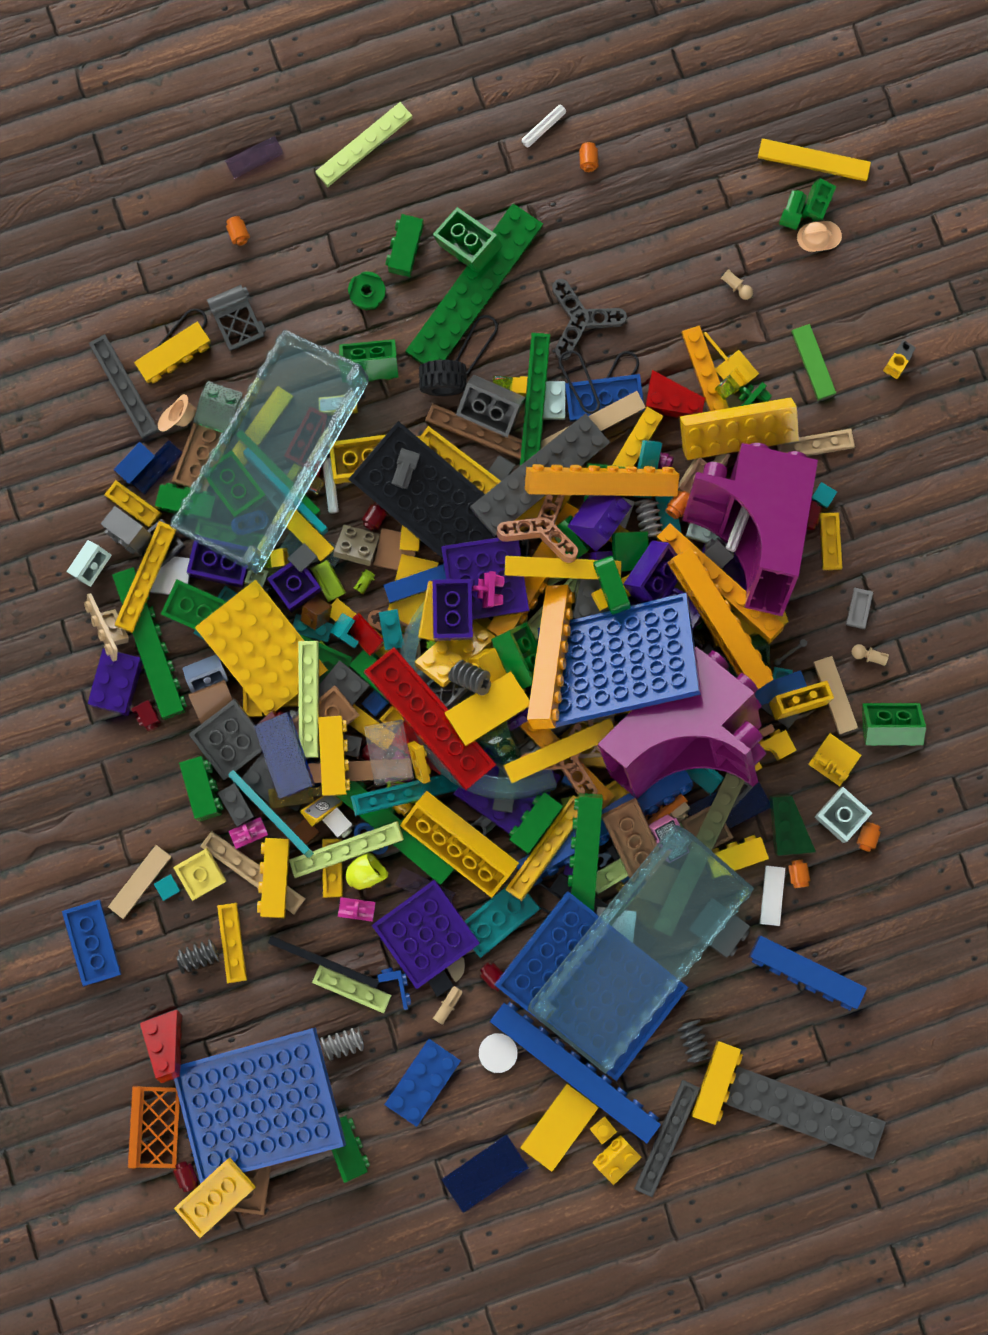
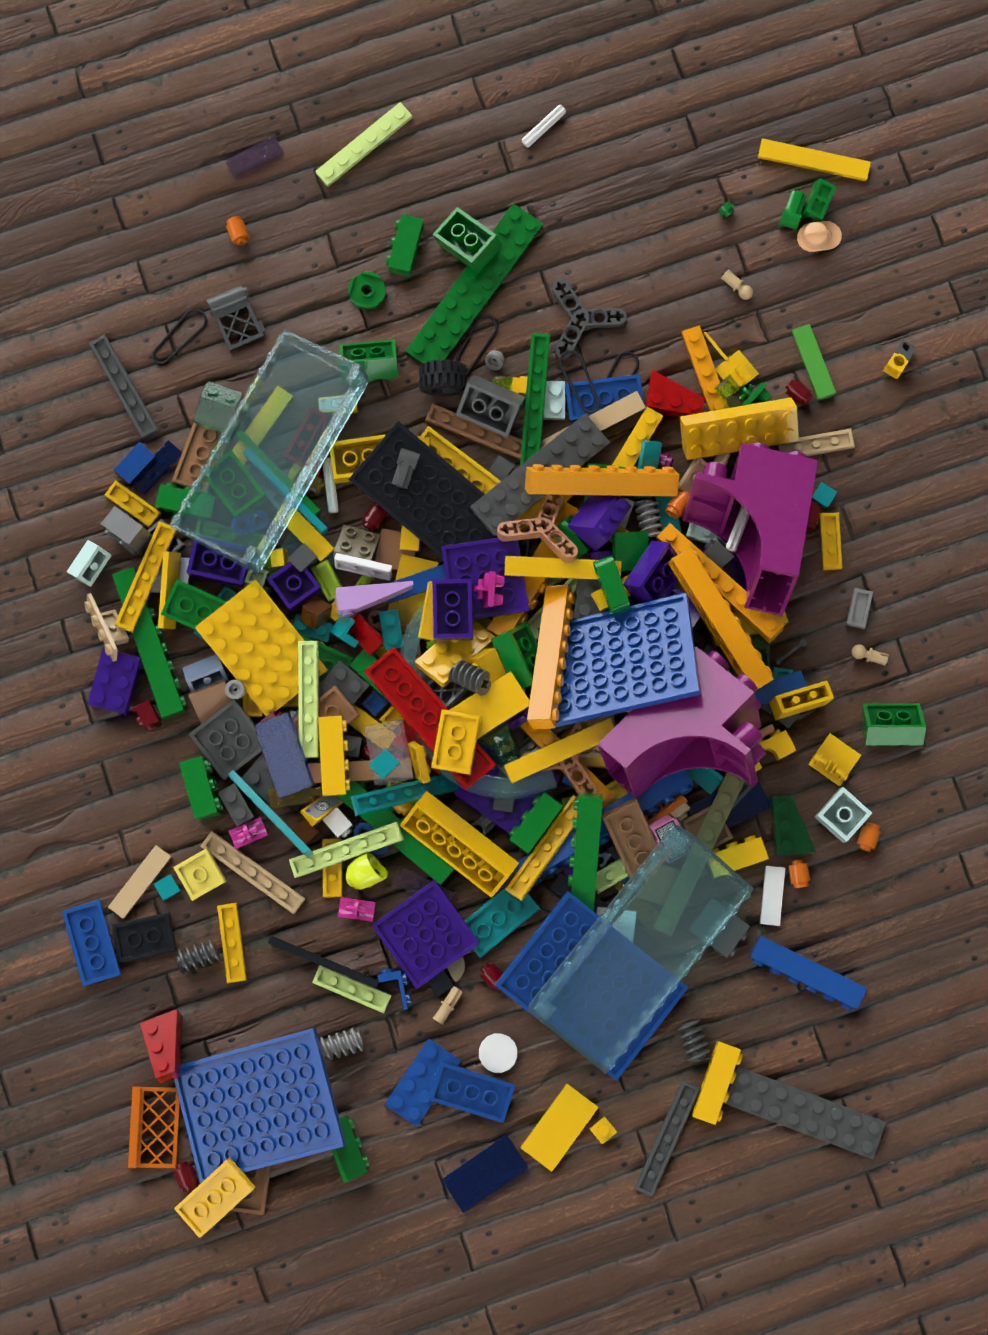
yellow brick [134,321,211,384] -> none
light nougat piece [158,394,198,432] -> none
yellow brick [257,838,290,918] -> none
blue brick [490,1002,661,1144] -> none
orange brick [579,142,598,172] -> none
yellow bracket [593,1135,642,1185] -> none
tan tile [813,656,858,735] -> none
none -> black tile [112,912,177,963]
none -> yellow tile [158,551,181,629]
none -> light grey tile [225,680,246,699]
none -> white tile [334,553,392,581]
none -> lavender wedge [335,581,413,617]
none -> teal panel [369,749,400,781]
none -> blue plate [428,1061,515,1123]
none -> yellow tile [431,709,481,775]
none -> light grey tile [485,350,505,370]
none -> green plate [718,201,735,218]
none -> dark red brick [785,379,813,407]

